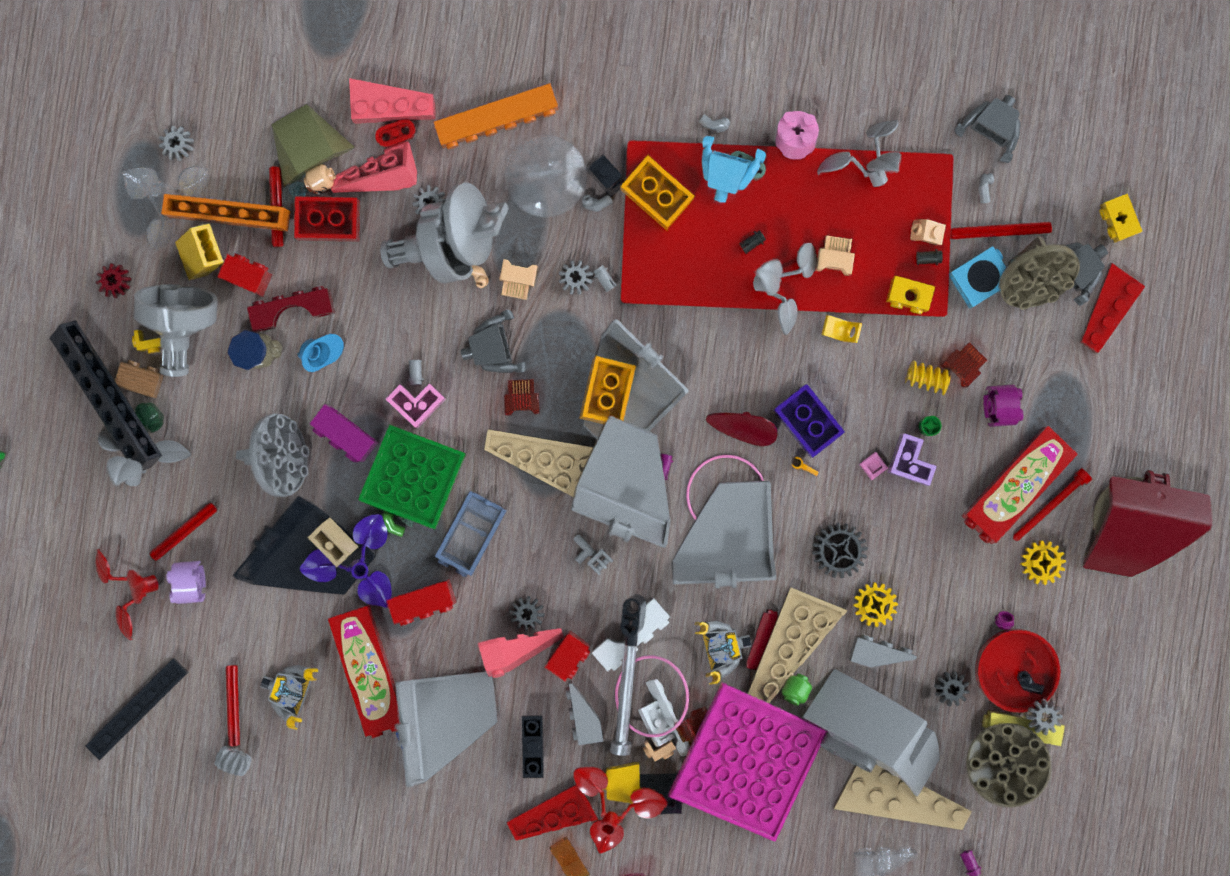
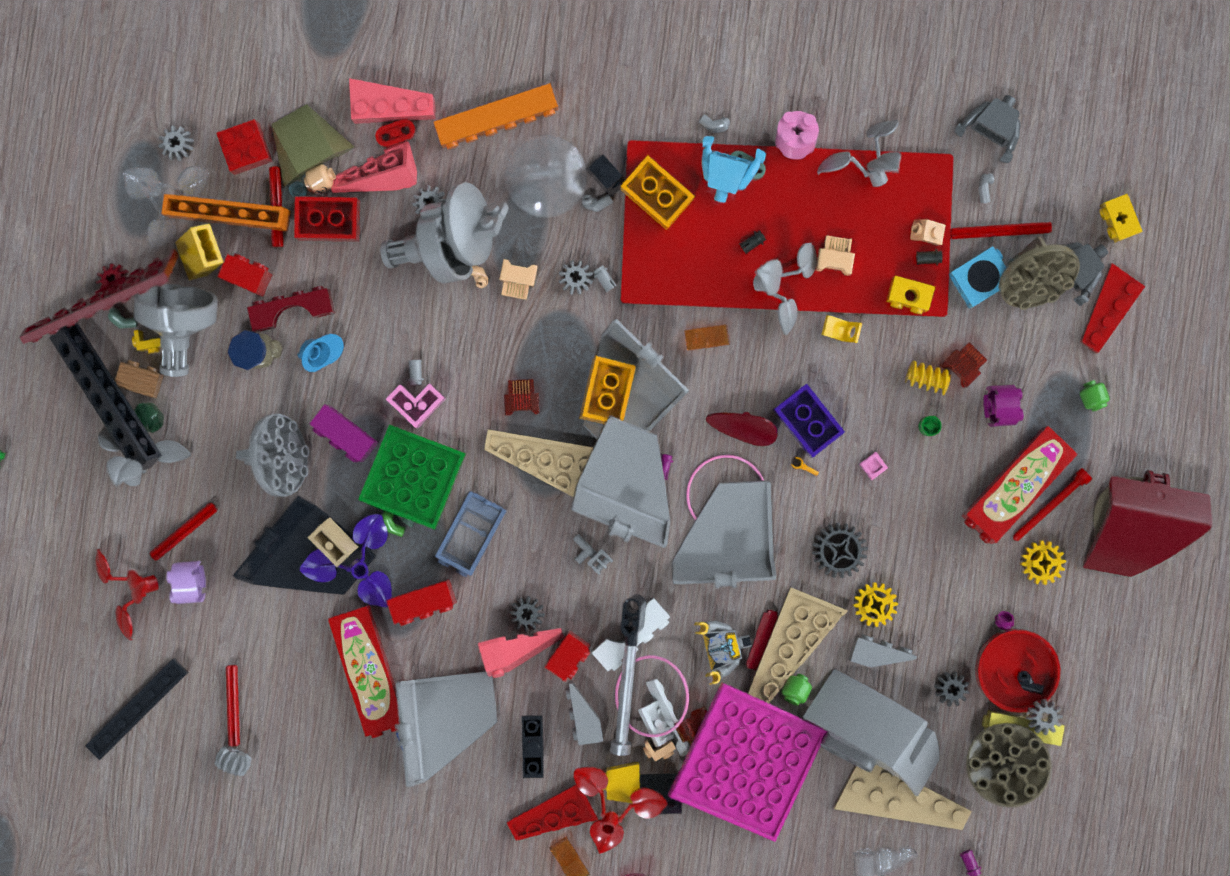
torso [260,665,318,730] -> none
dark grey torso [461,310,527,373] -> none
lavender brick [888,433,936,486] -> none
none -> dark red wing [19,248,179,344]
none -> sand green arm [108,308,138,329]
none -> red brick [216,119,273,175]
none -> clear orange slope [684,324,730,351]
none -> bright green head [1079,380,1110,412]

